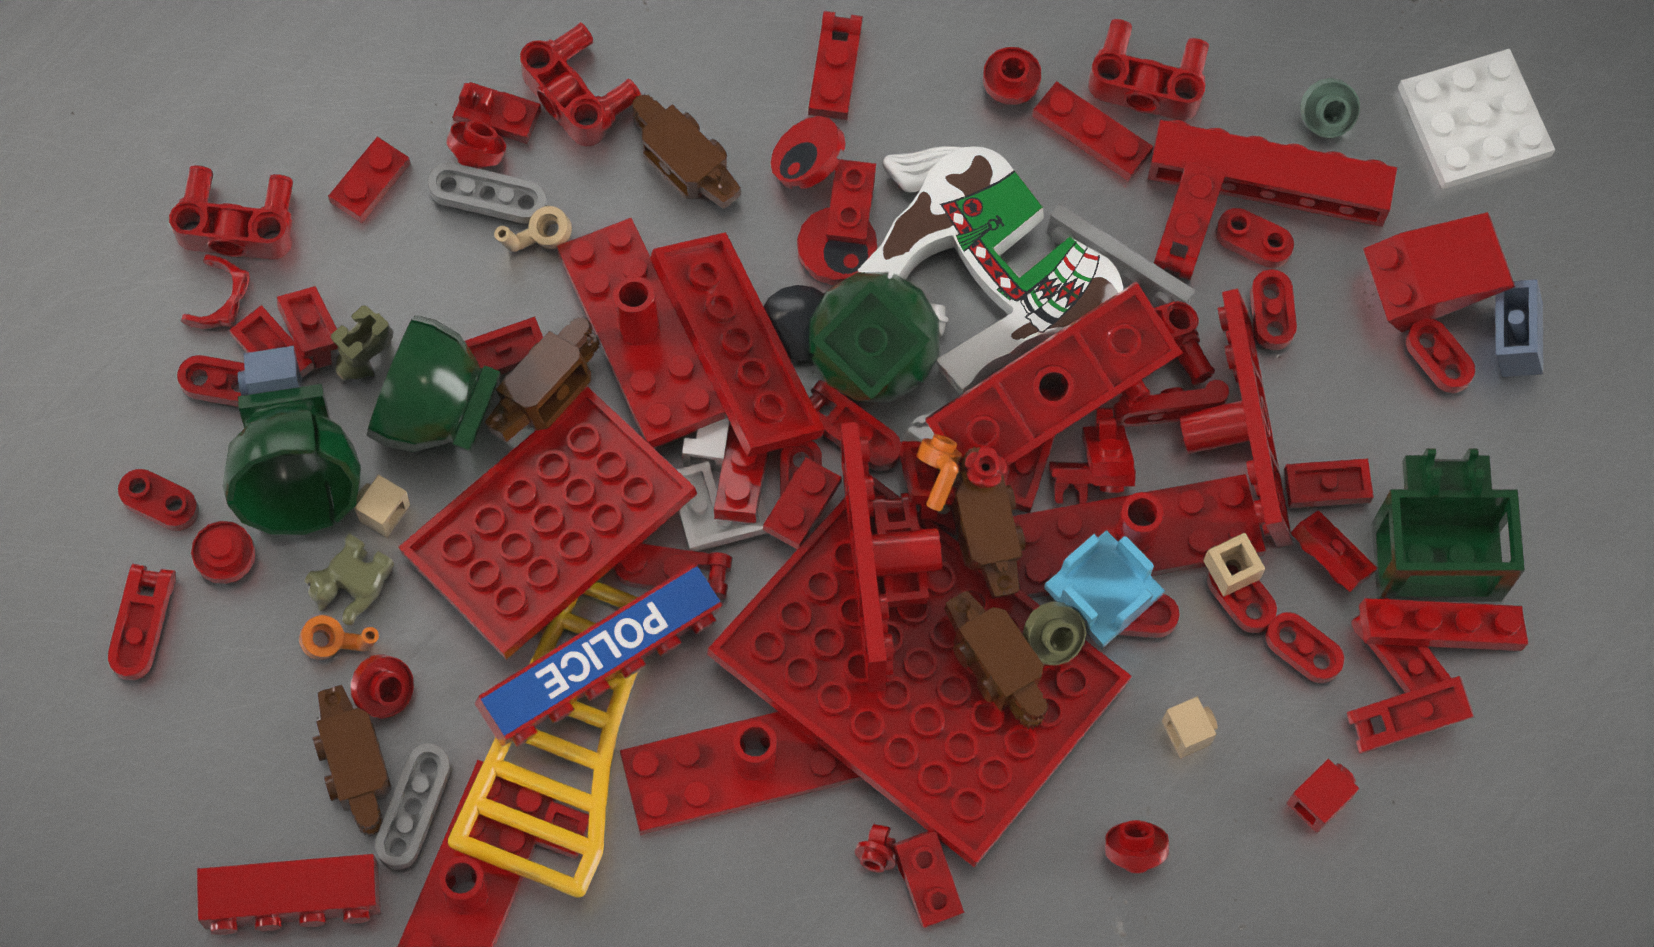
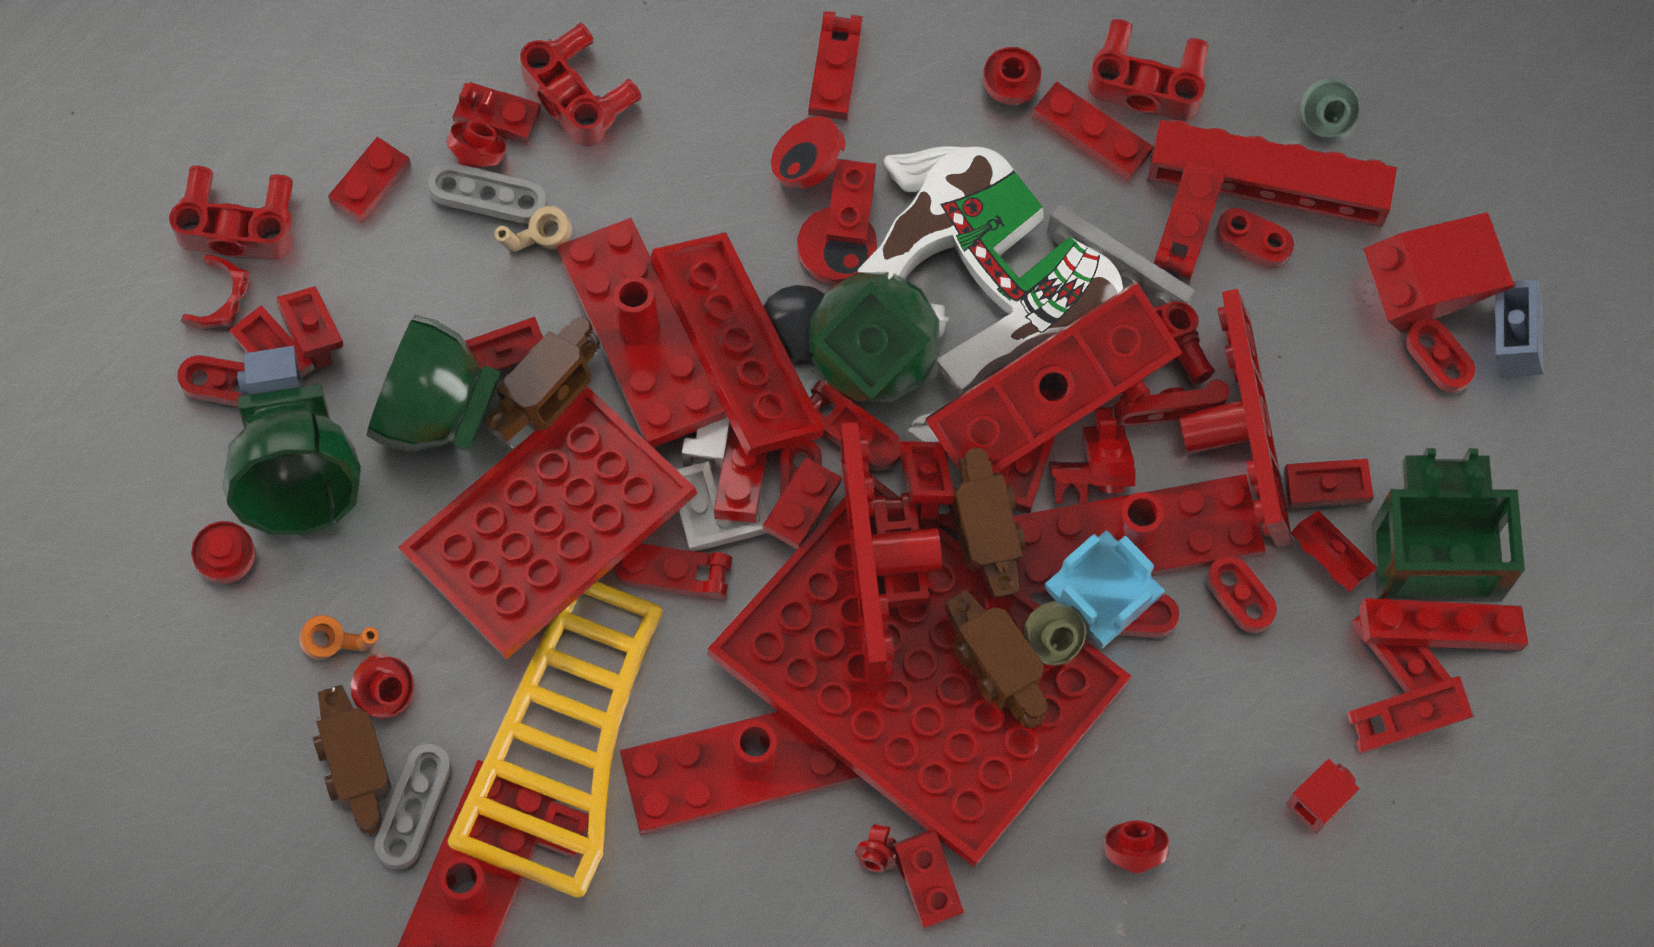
red plate [108,563,176,680] -> none
red plate [118,469,199,531] -> none
red brick [197,854,381,935] -> none
olive animal [305,534,394,626] -> none
olive animal [331,305,394,380] -> none
tan plate [355,474,410,538] -> none
brick [475,563,723,747] -> none
reddish brown hinge [632,93,741,209] -> none
orange plate [916,434,962,511] -> none
red plate [965,447,1007,488] -> none
tan plate [1162,696,1218,759] -> none
tan plate [1203,533,1265,597] -> none
red plate [1250,269,1297,350] -> none
red plate [1266,612,1344,683] -> none
white plate [1398,49,1555,190] -> none

